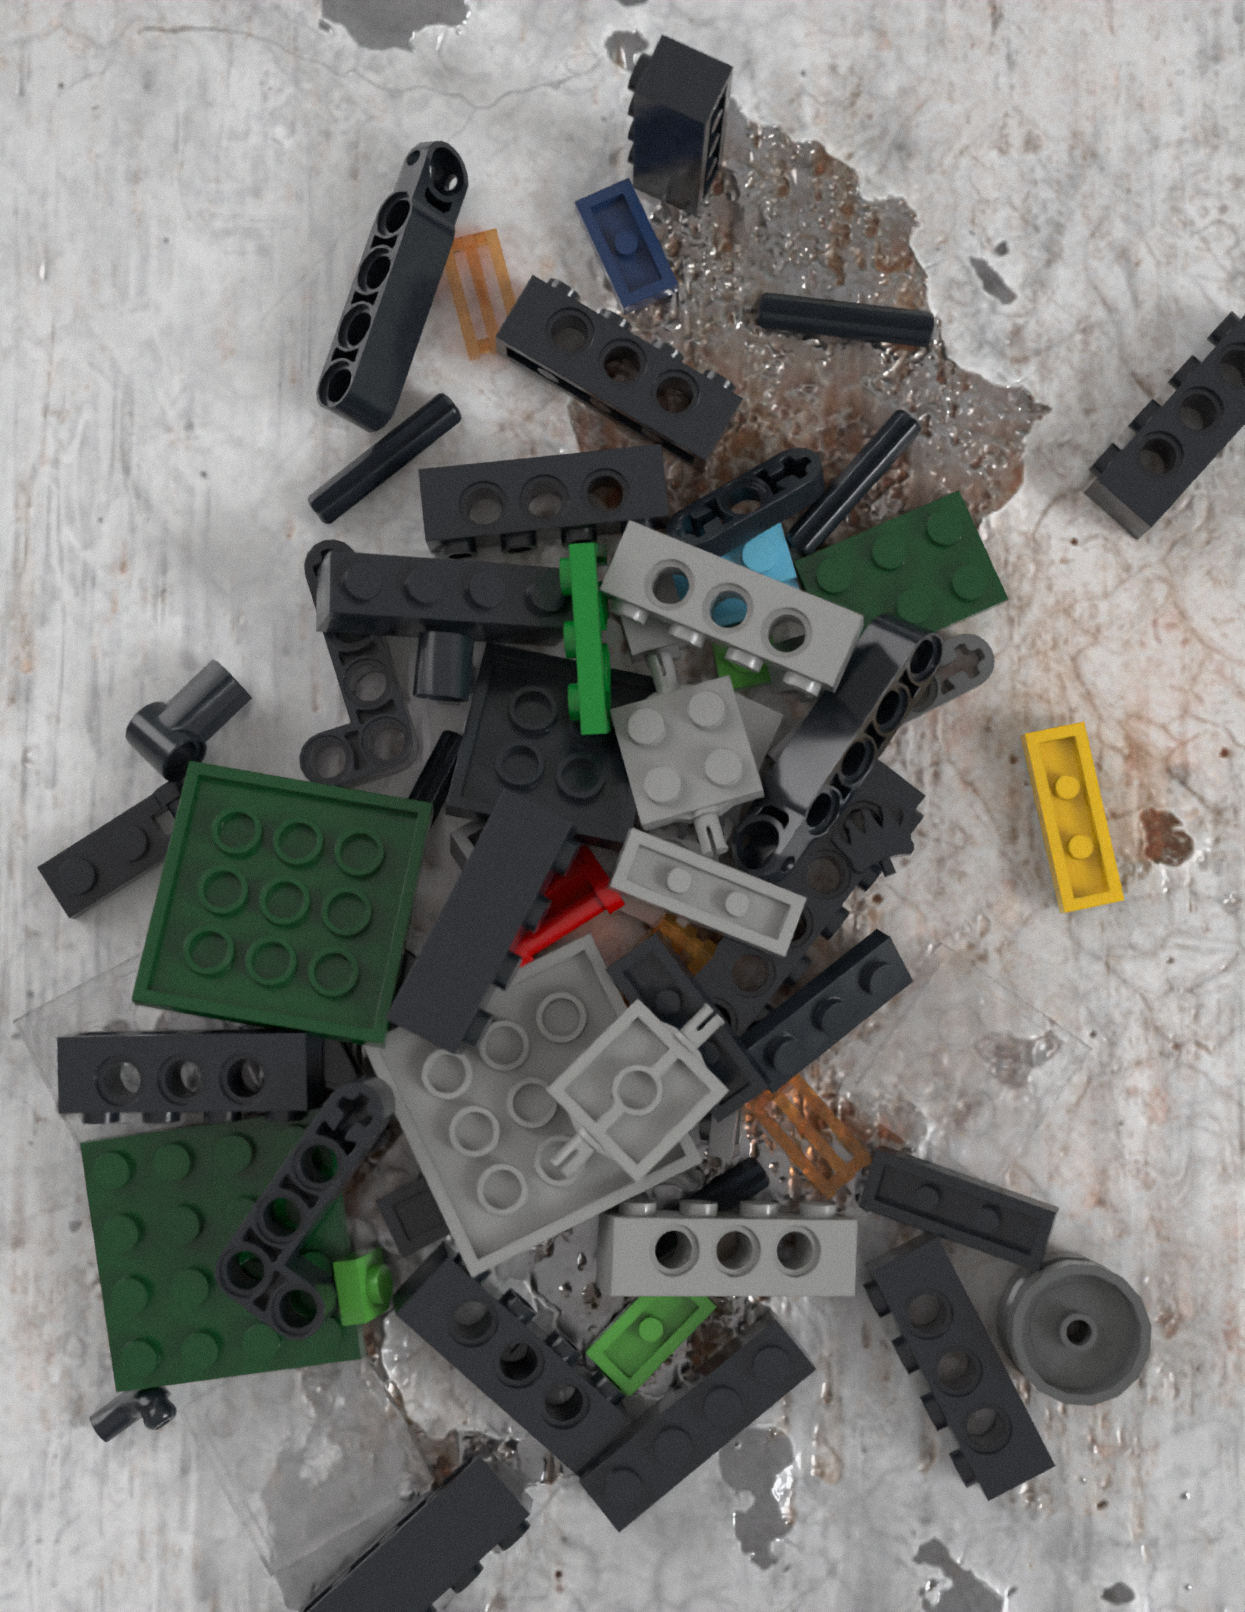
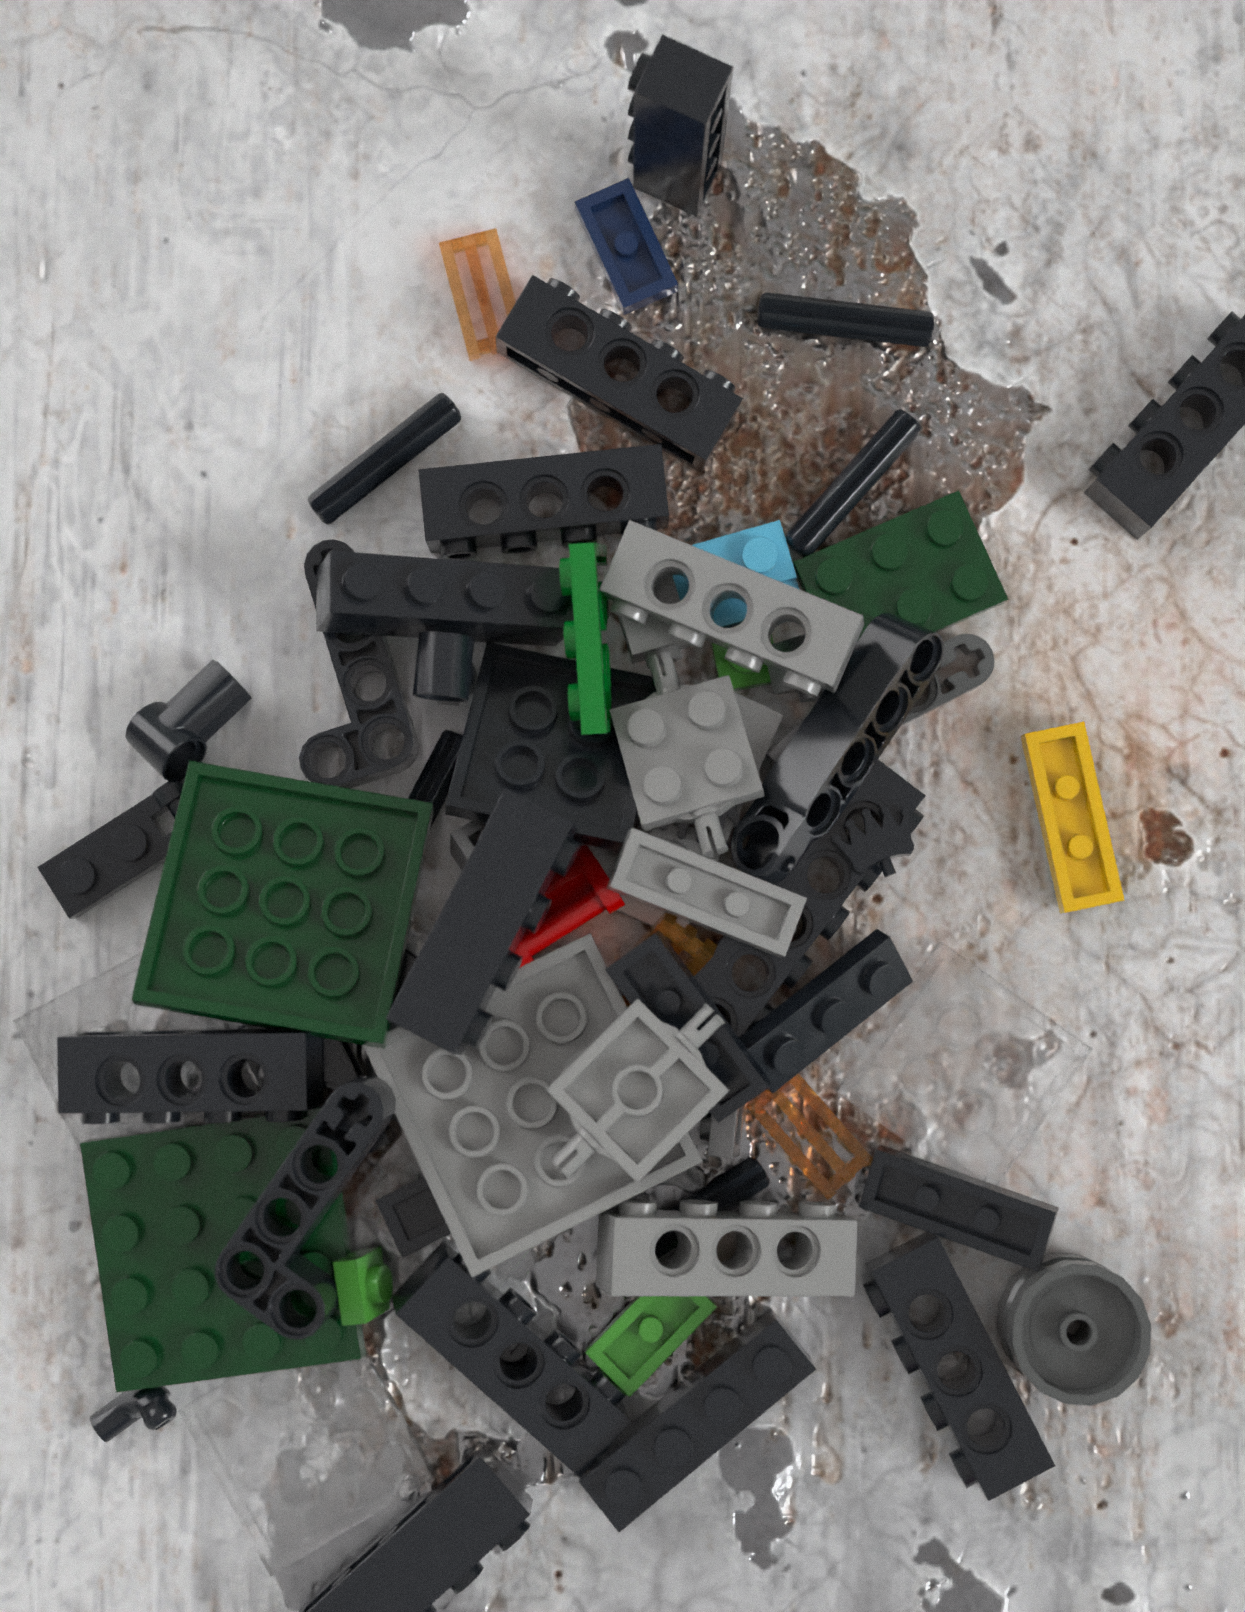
black piece [316,140,469,433] -> none
black beam [666,448,825,557] -> none

